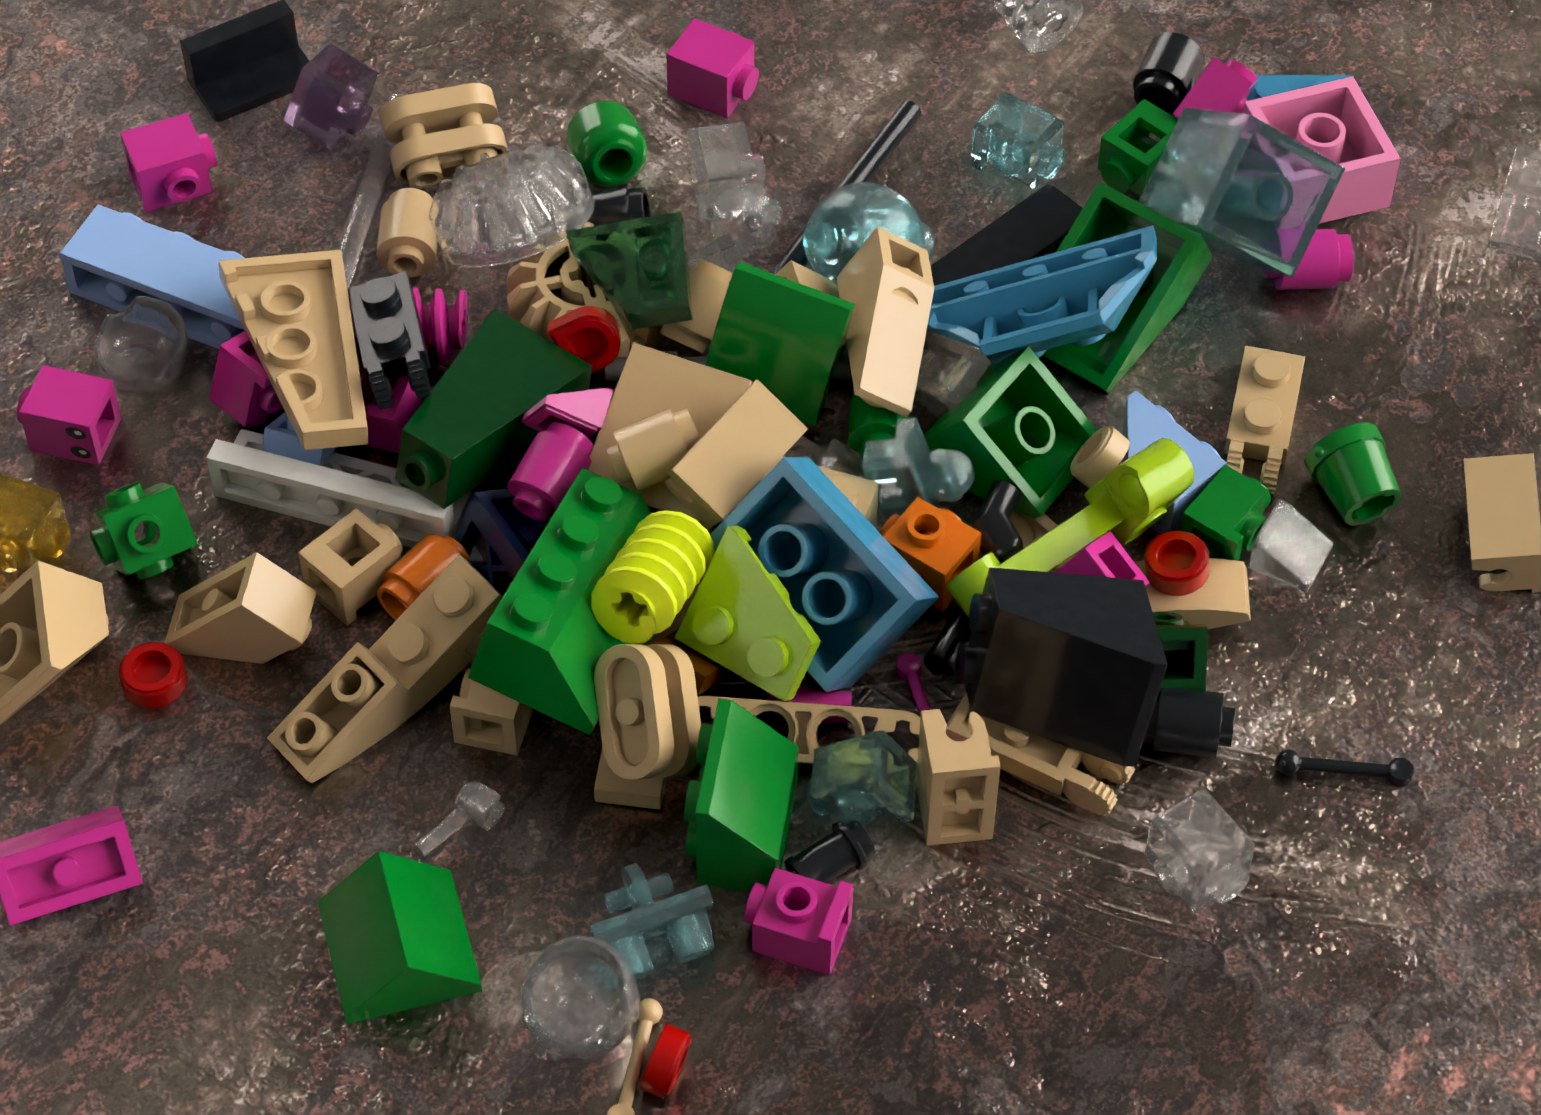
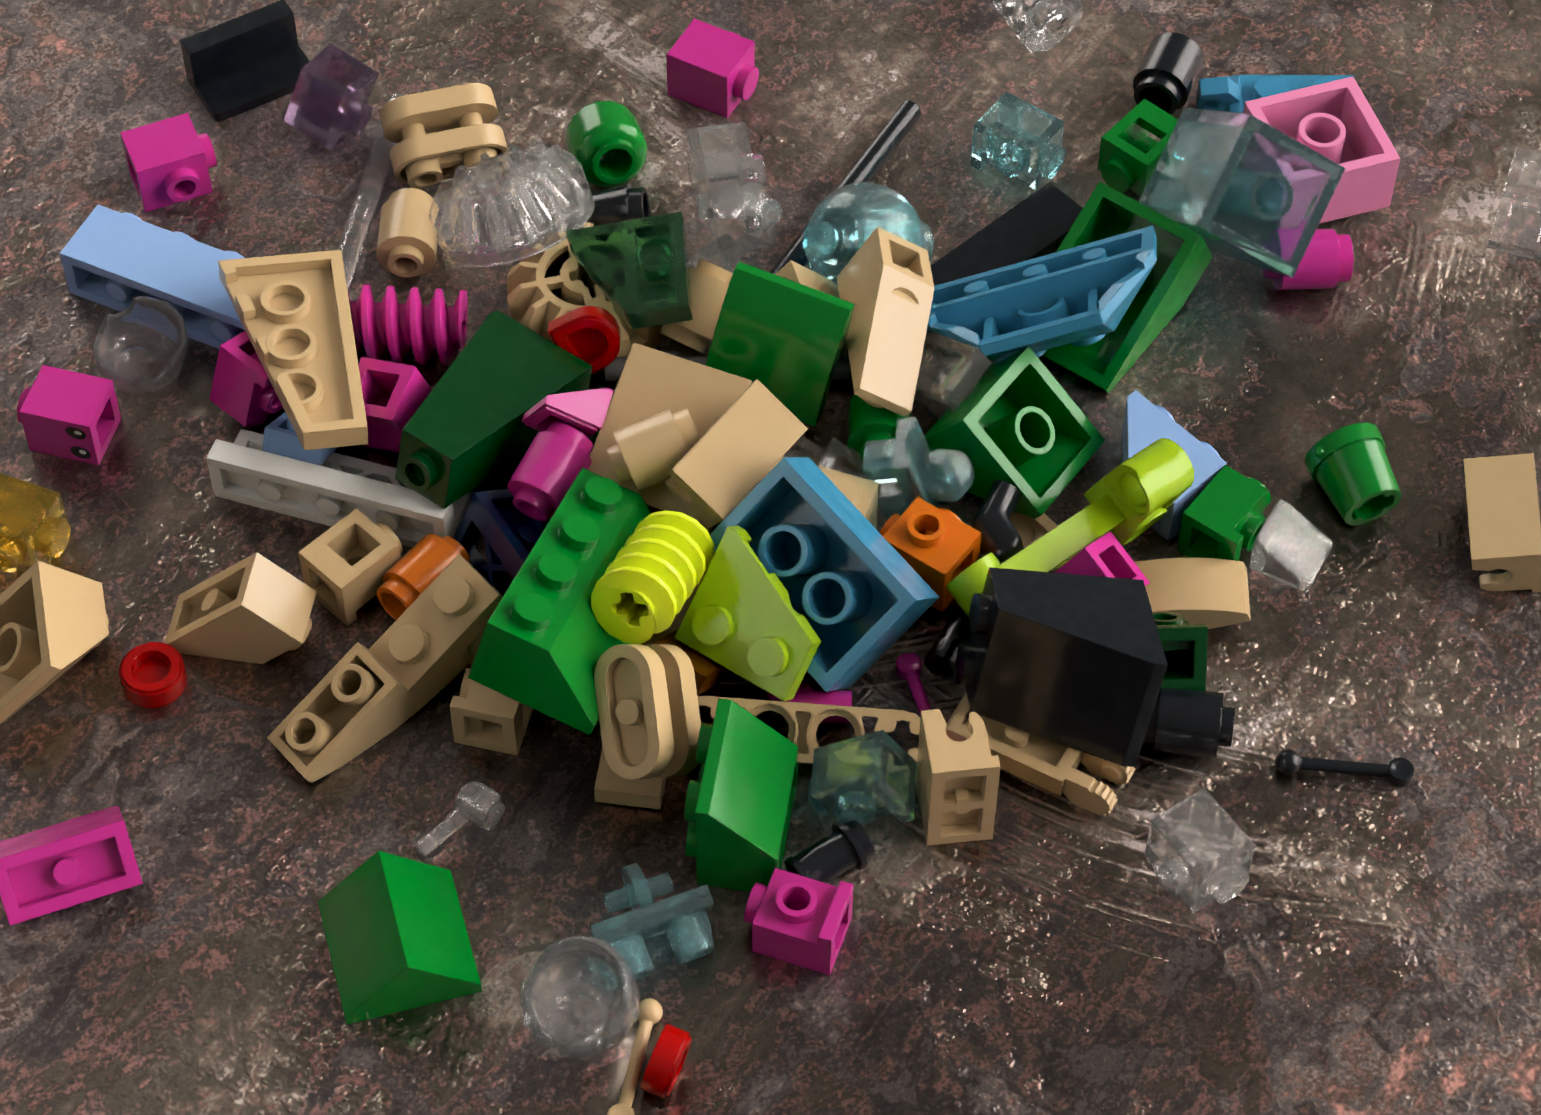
green brick [89,482,199,579] -> none
black hinge [347,271,432,410] -> none
tan tile [1070,426,1130,489] -> none
red tile [1144,531,1210,596] -> none
dark pink brick [1173,57,1258,156] -> none
tan hinge [1224,345,1306,495] -> none

